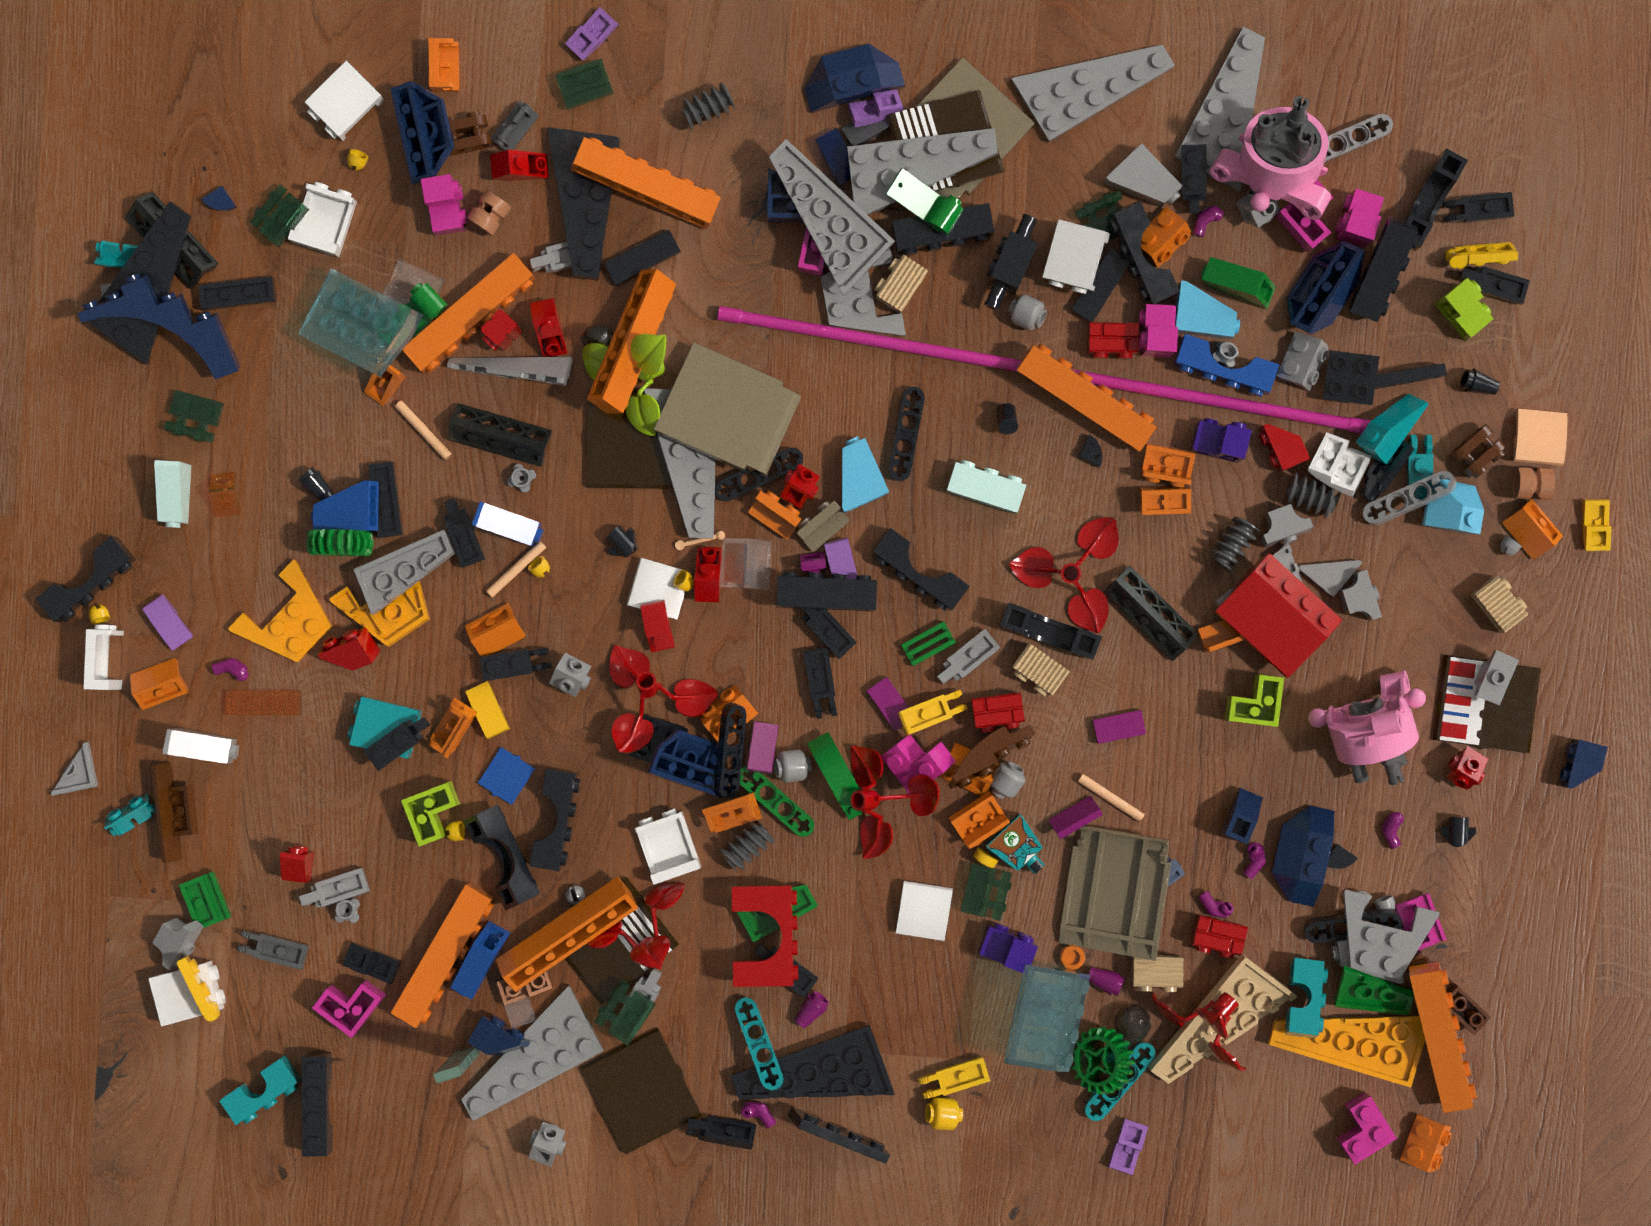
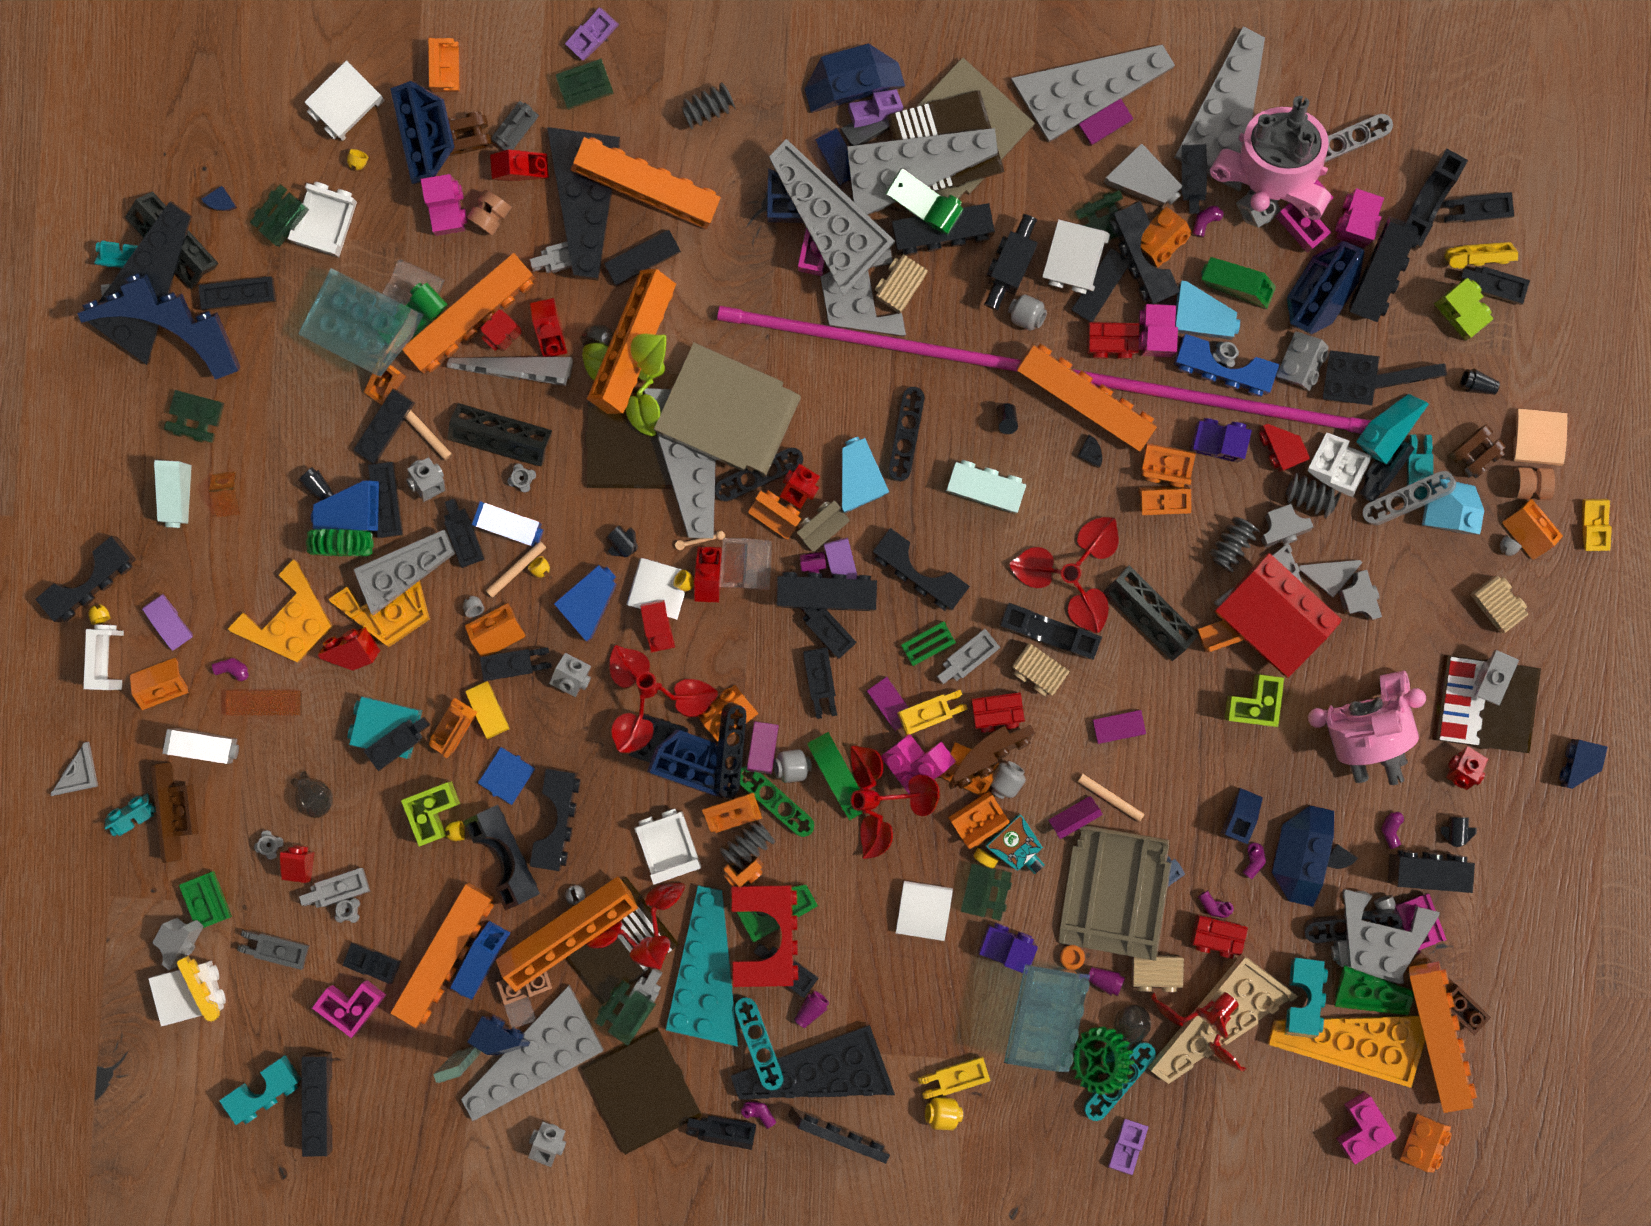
none -> light grey plate [254,830,284,859]
none -> clear smoke piece [290,771,333,818]
none -> black plate [354,389,415,464]
none -> light grey brick [406,457,445,502]
none -> light grey hinge [463,596,484,617]
none -> blue slope [554,565,617,642]
none -> teal wing [666,885,738,1046]
none -> orange bracket [723,857,764,887]
none -> magenta tile [1078,98,1133,146]
none -> black brick [1387,850,1475,893]

